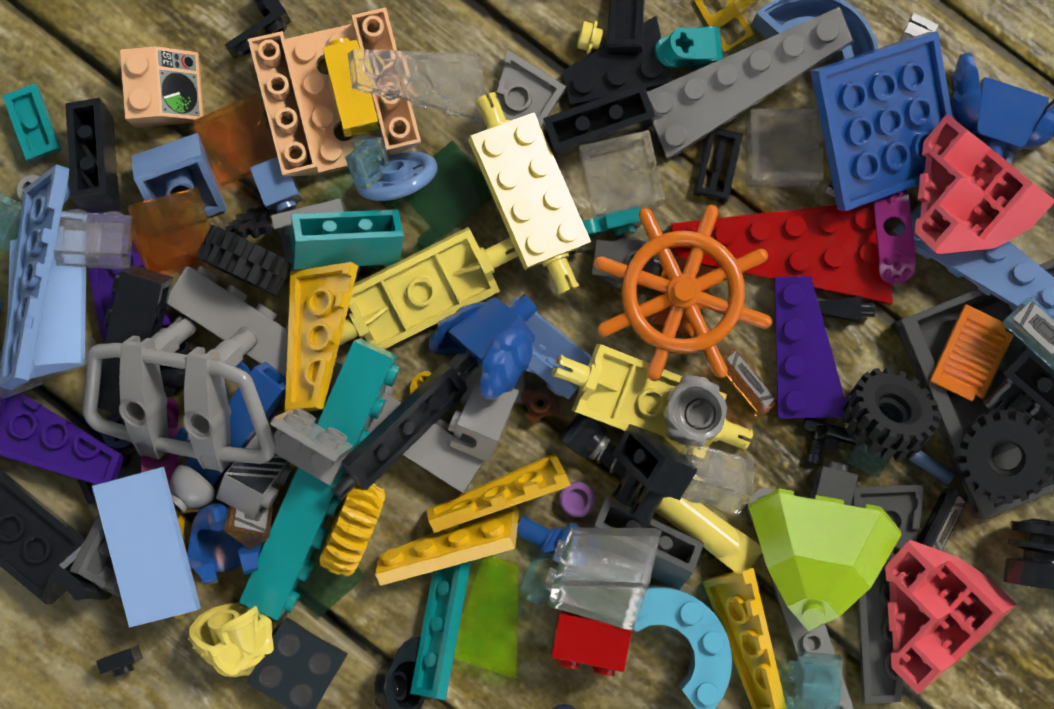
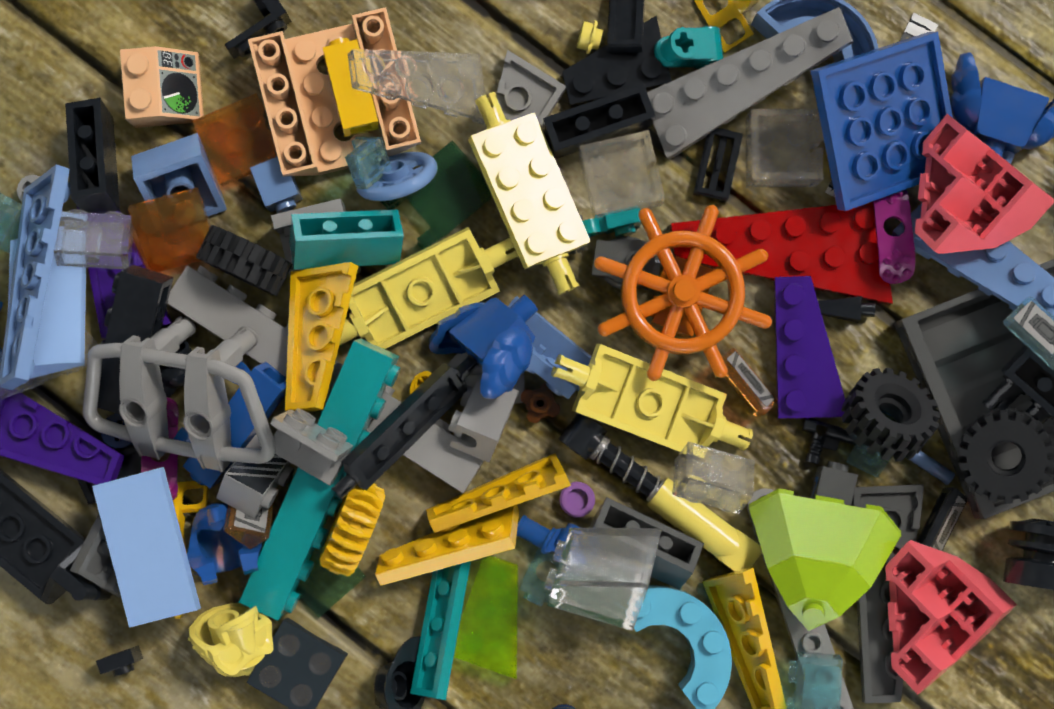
teal plate [2,83,62,163] -> none
light grey brick [170,465,216,514] -> none
black animal [225,205,274,238] -> none
red brick [551,608,633,676] -> none
black brick [612,424,698,524] -> none
light grey hair [663,375,727,447] -> none
orange window [929,304,1013,402] -> none

